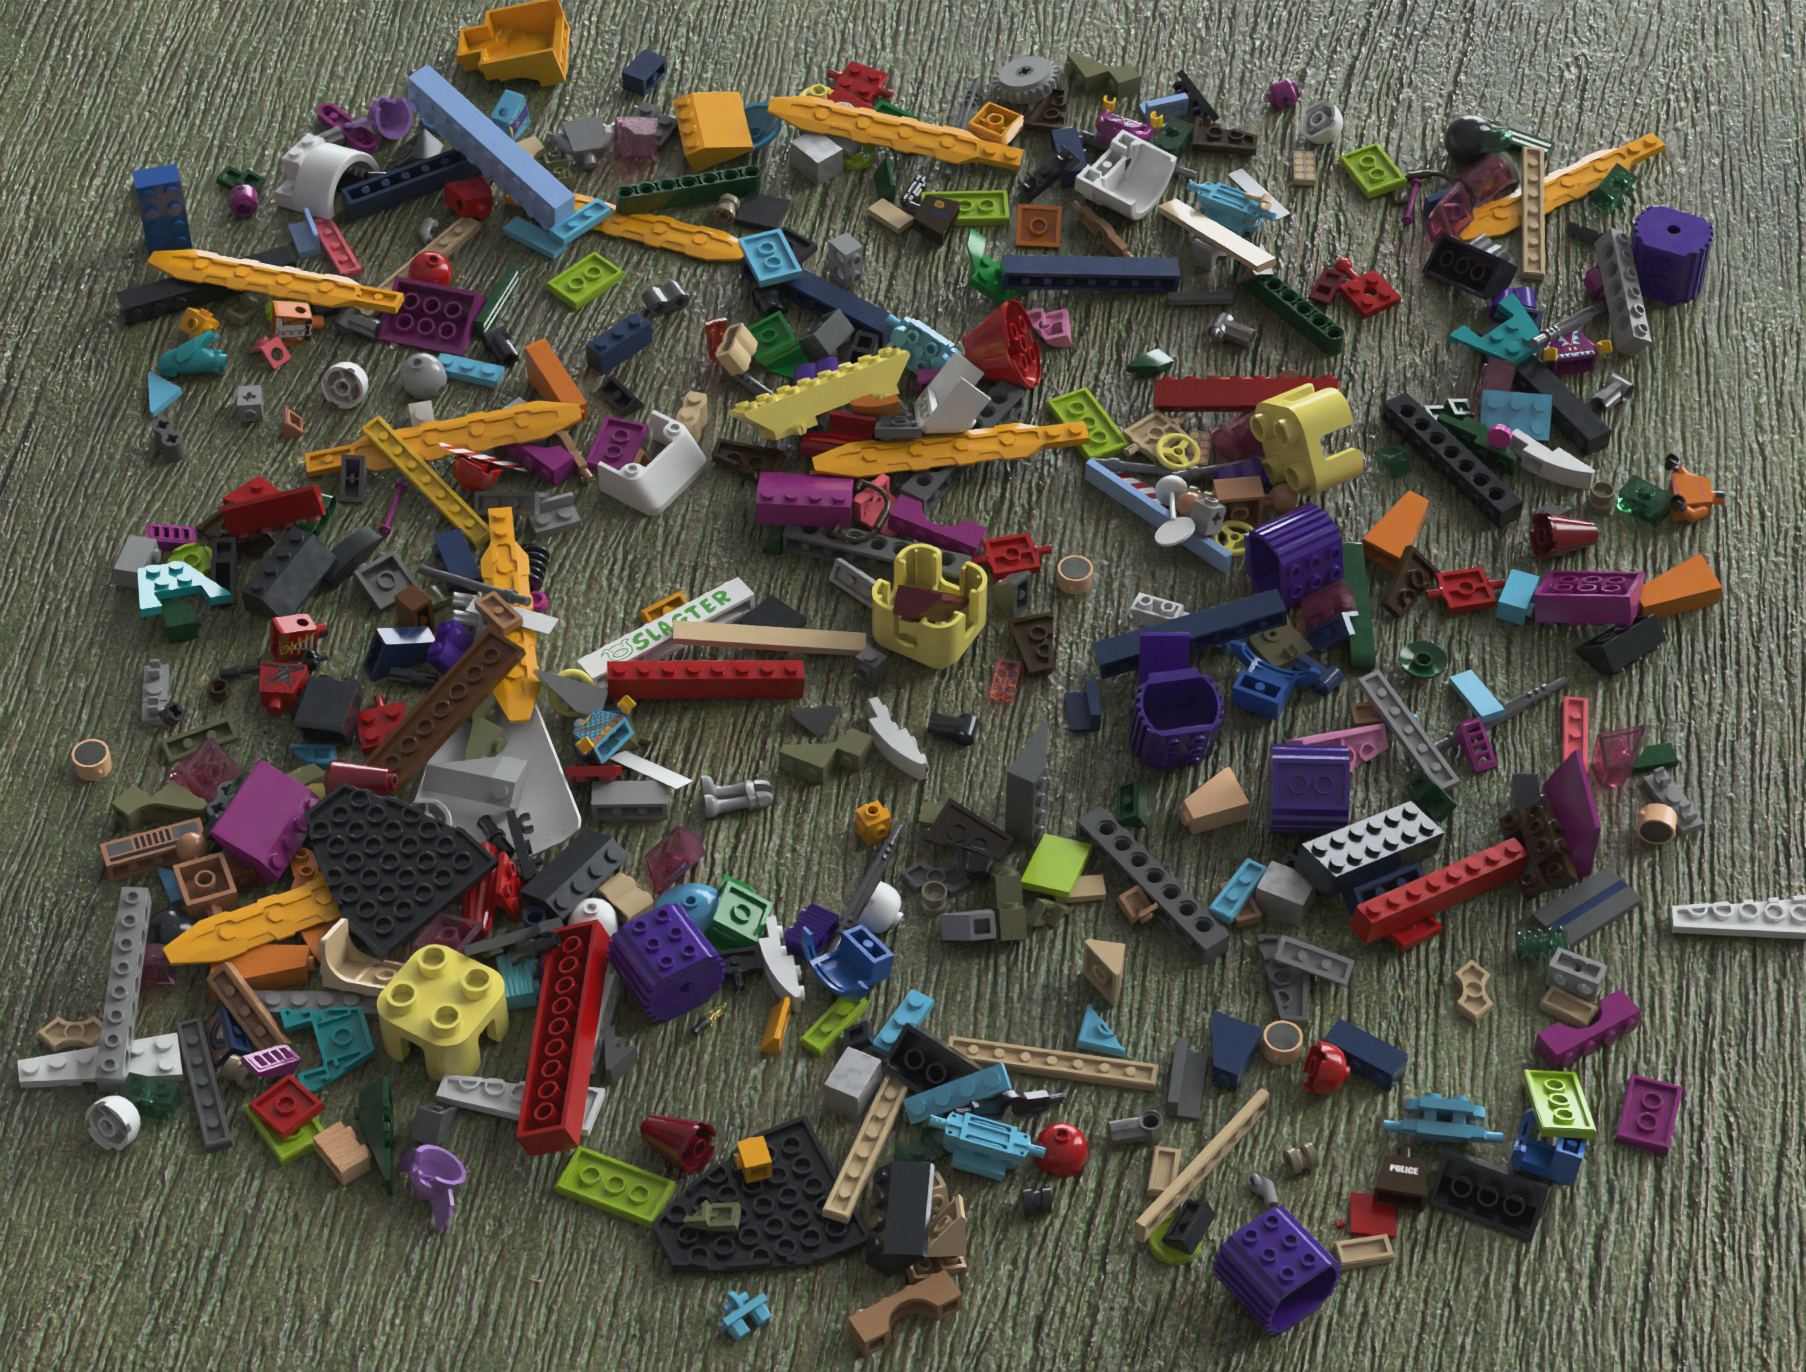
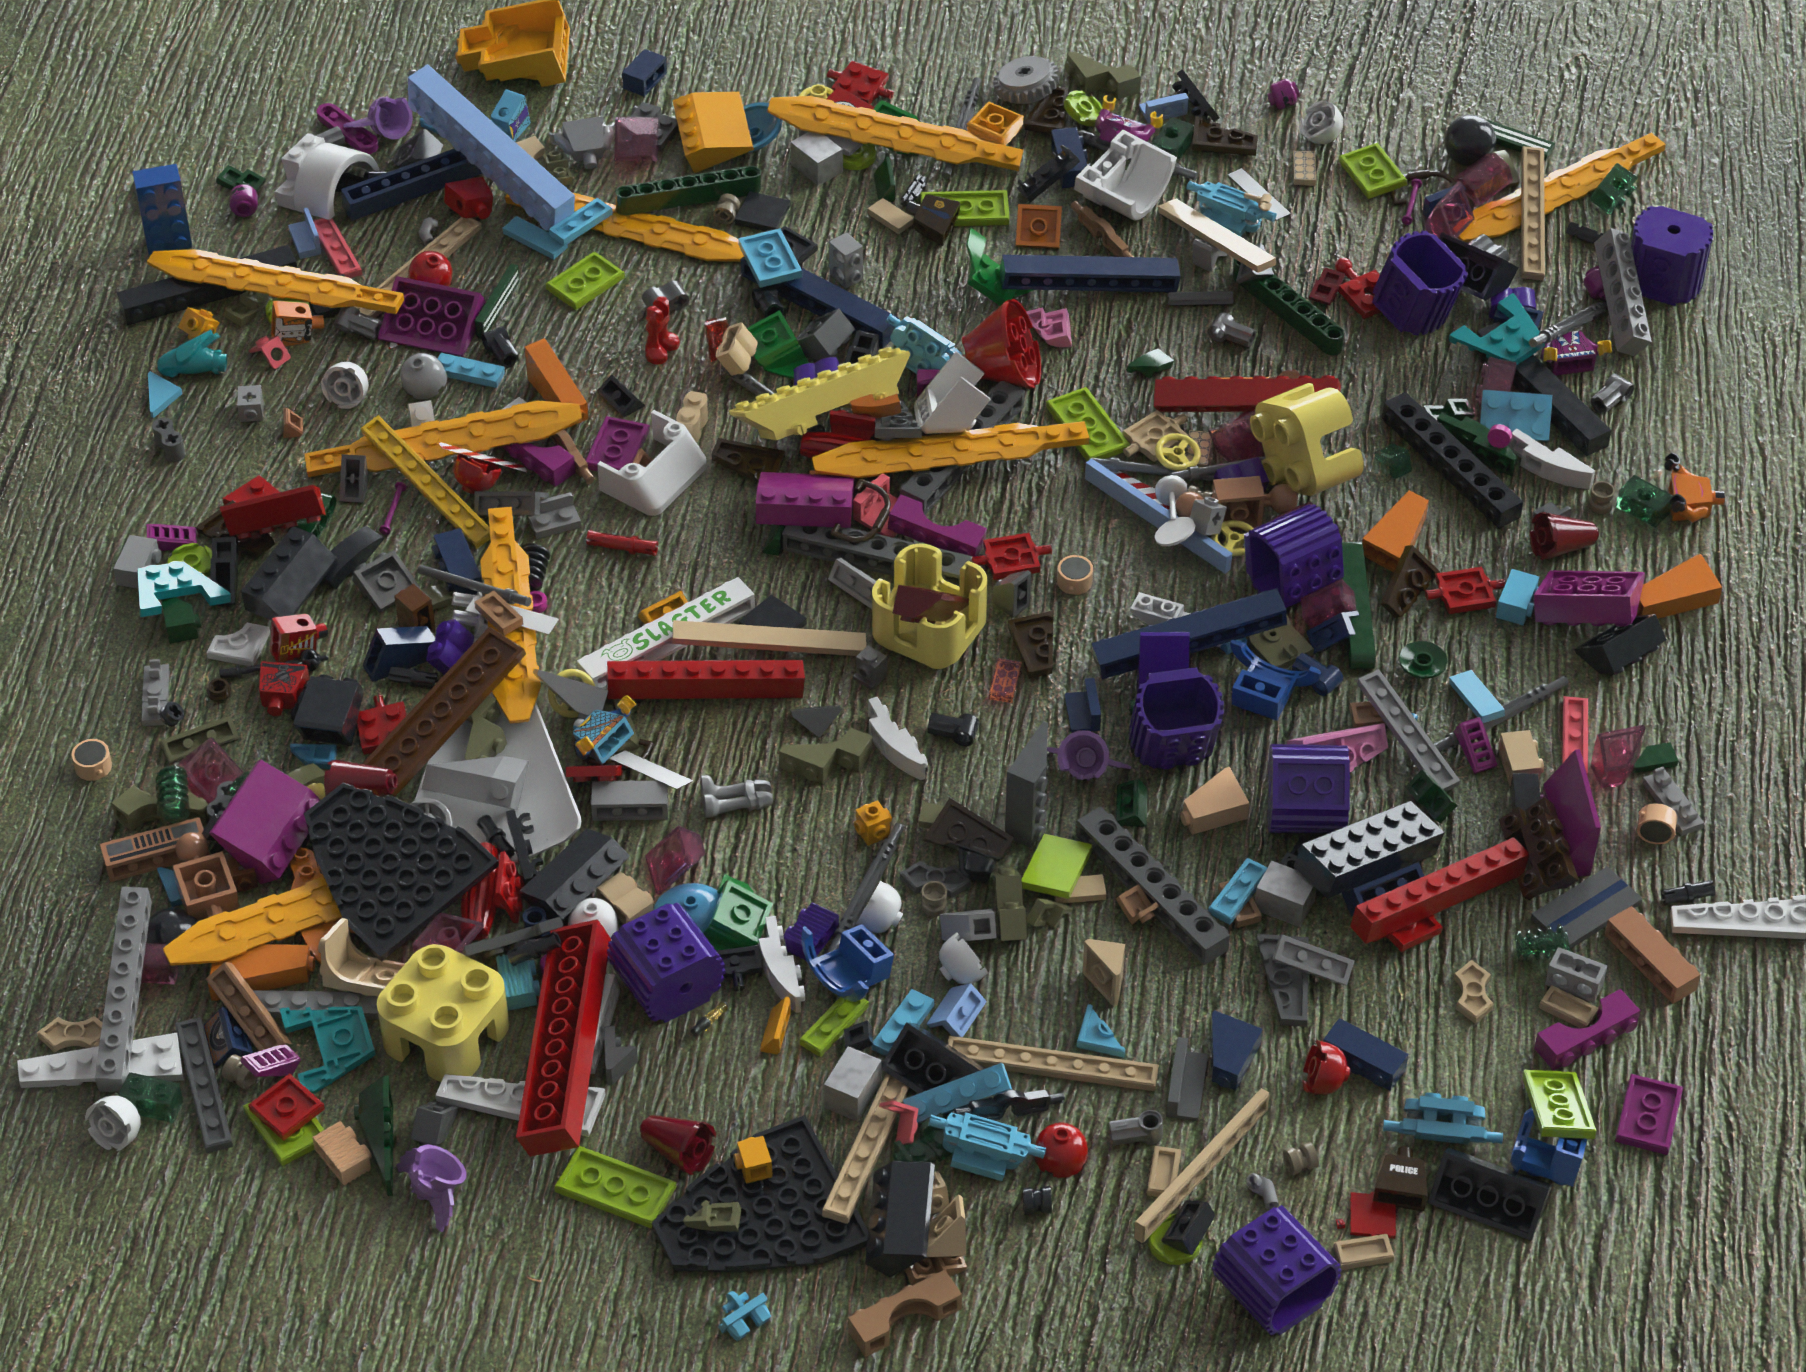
dark blue brick [586,312,652,375] -> none
piece [1262,1020,1303,1066] -> none
clear green brick [1479,126,1512,153] -> none
none -> clear green piece [155,766,190,823]
none -> white tile [207,623,270,666]
none -> red pin [586,530,659,556]
none -> red piece [645,296,680,365]
none -> coral bracket [879,1101,919,1146]
none -> light blue panel [927,983,987,1037]
none -> white cylinder [939,932,988,985]
none -> medium lavender helmet [1047,731,1131,781]
none -> lime tile [1064,91,1102,127]
none -> dark purple piece [1372,231,1468,335]
none -> tan brick [1498,730,1544,787]
none -> nougat brick [1605,906,1701,1004]
none -> black pin [1661,880,1716,906]

